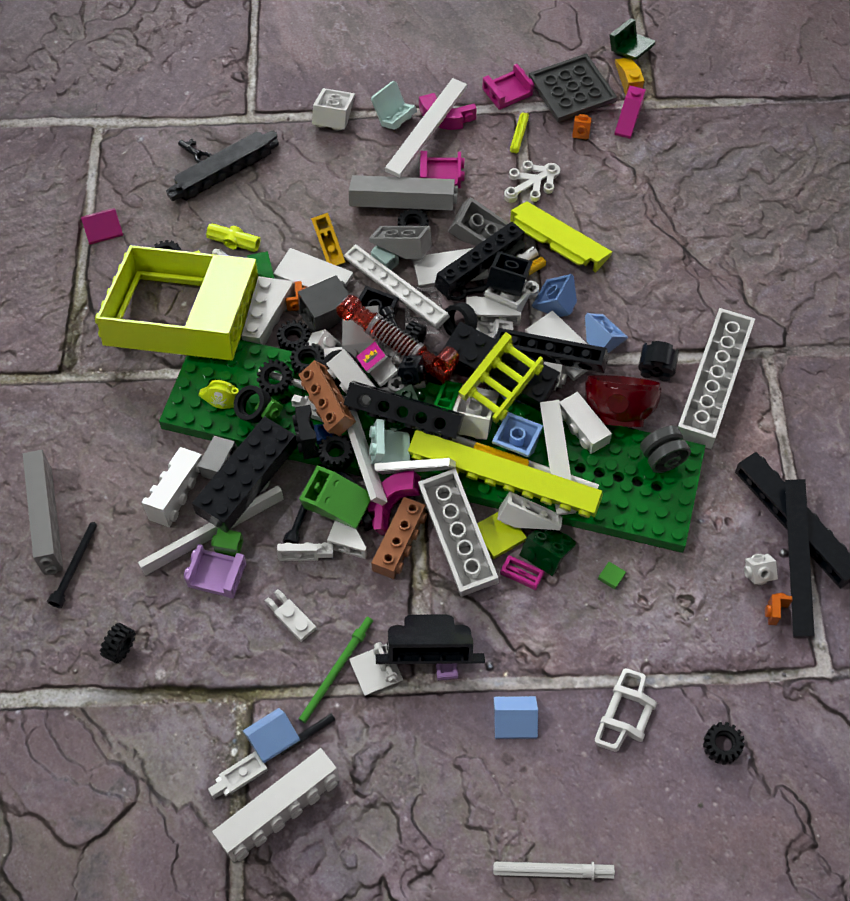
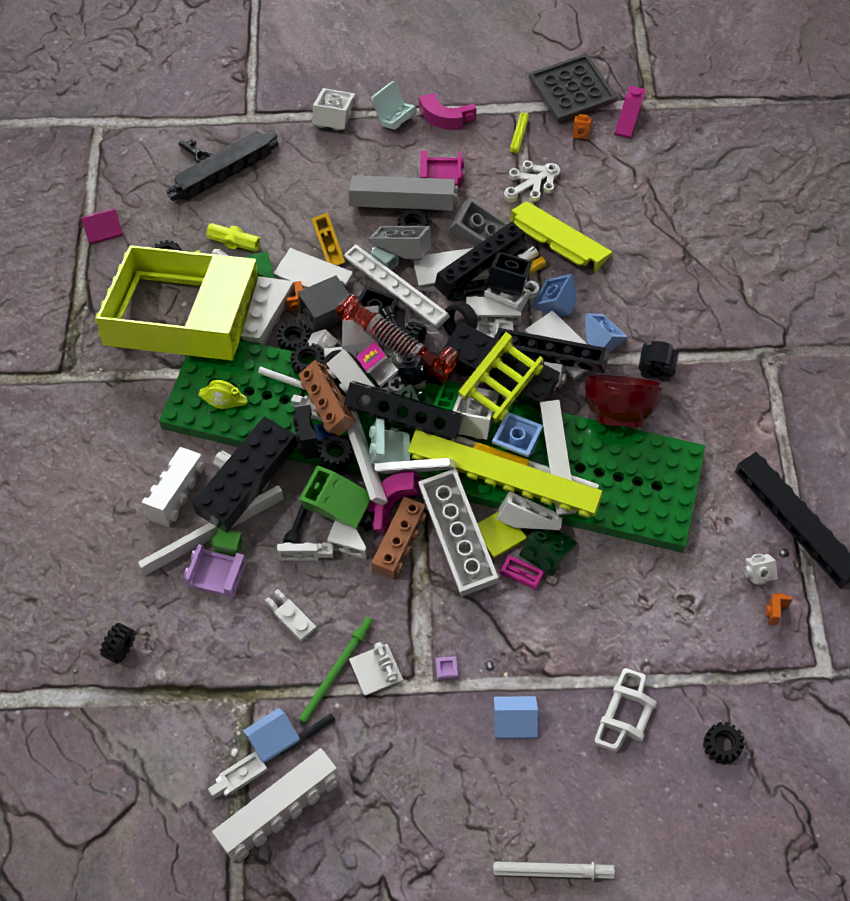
light grey brick [22,450,63,575] -> none
black piece [47,522,97,608] -> none
light grey panel [198,436,237,479] -> none
black tyre [234,385,271,424] -> none
bright green bracket [254,396,284,422] -> none
black tyre [257,359,294,396] -> none
black brick [376,614,485,664] -> none
white tile [385,78,467,178] -> none
dark pink panel [482,63,534,110] -> none
white brick [560,392,612,454] -> none
bright green tile [598,562,626,589] -> none
dark green bracket [609,18,655,60] -> none
yellow slope [615,58,644,96] -> none
dark grey wheel [640,425,691,473] -> none
white brick [678,308,755,449] -> none
black tile [785,479,814,638] -> none

